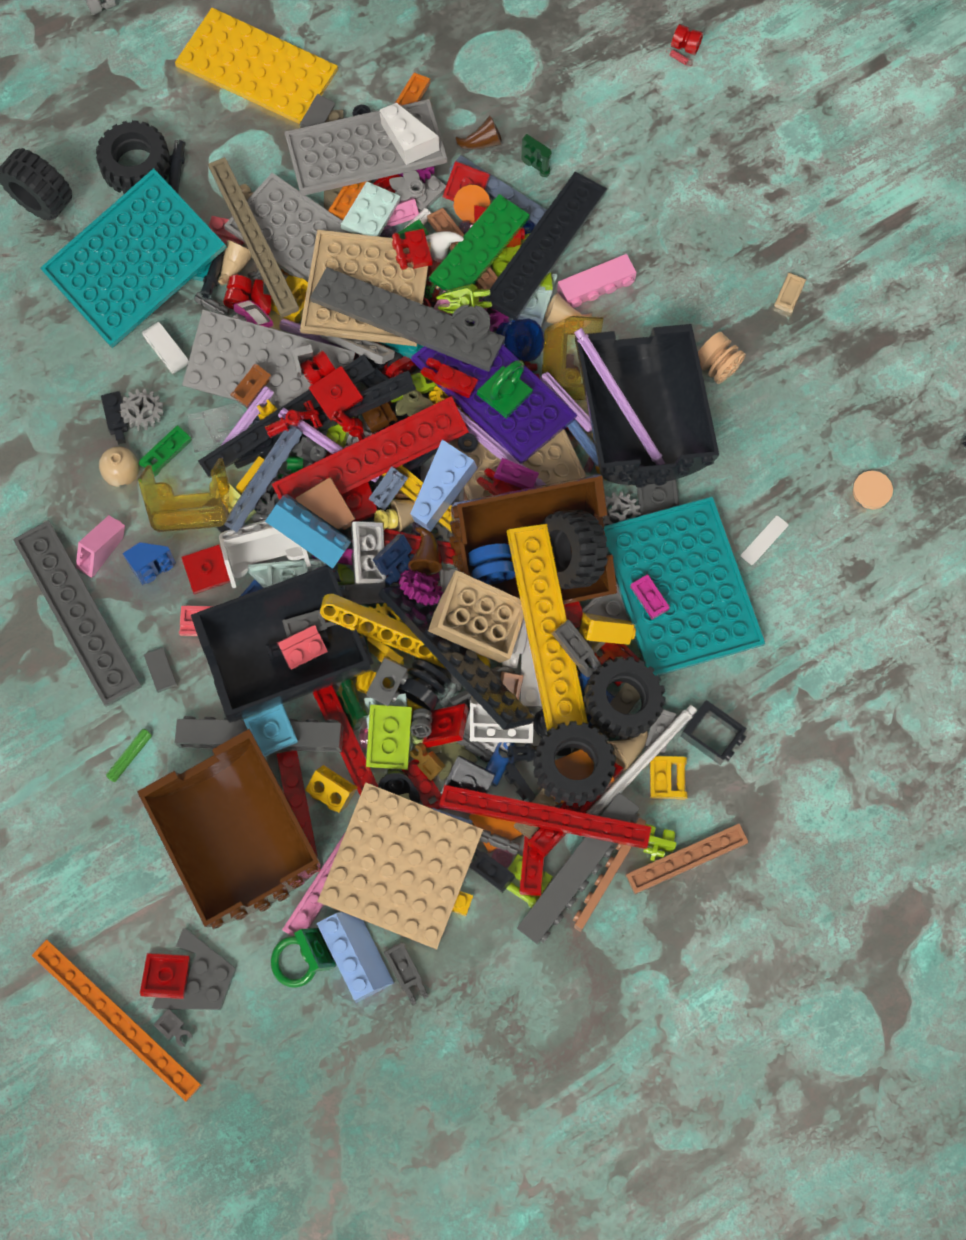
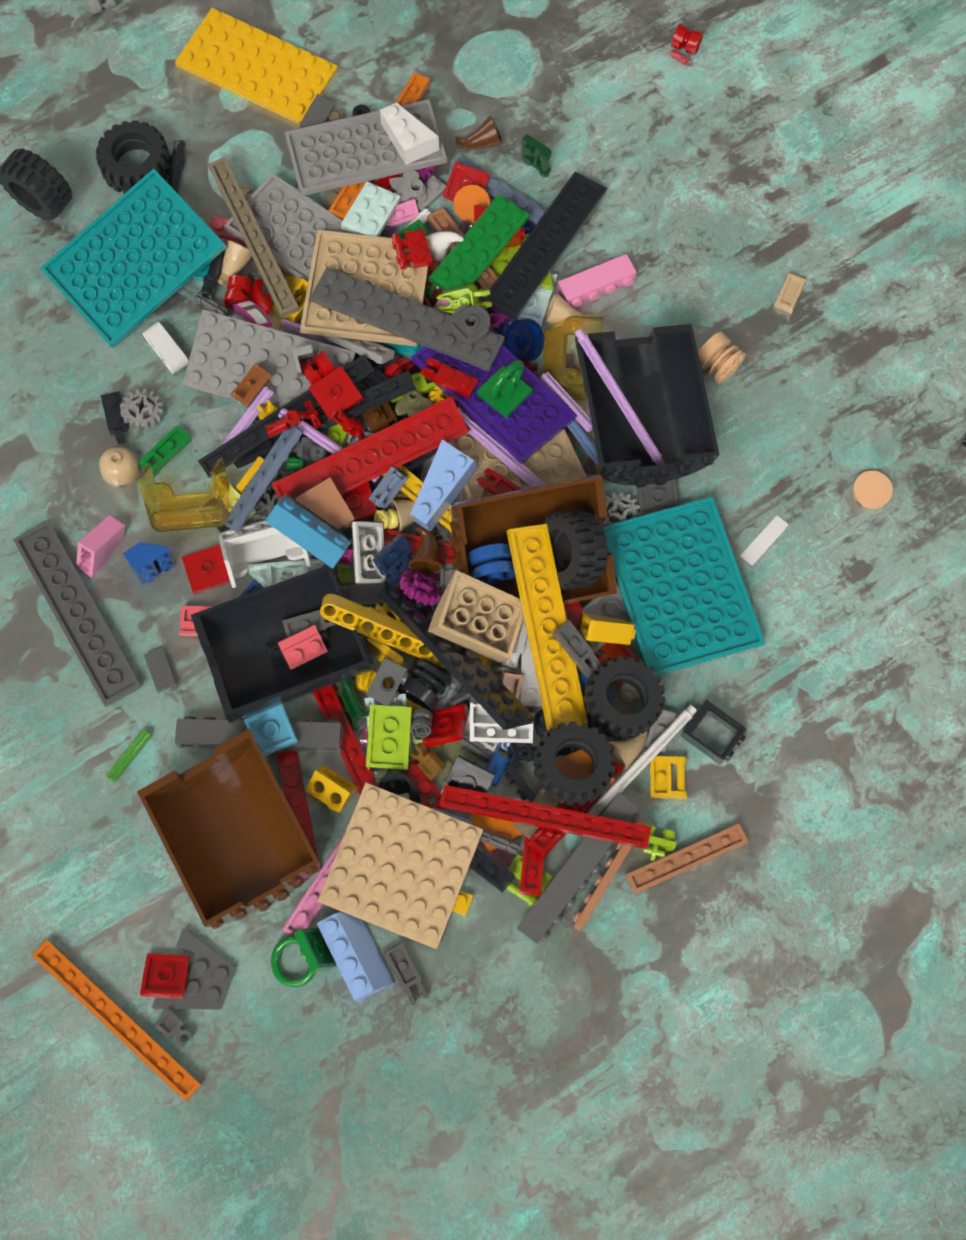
black plate [458,433,478,453] -> none
magenta plate [494,458,539,489] -> none
dark pink plate [630,574,670,620] -> none

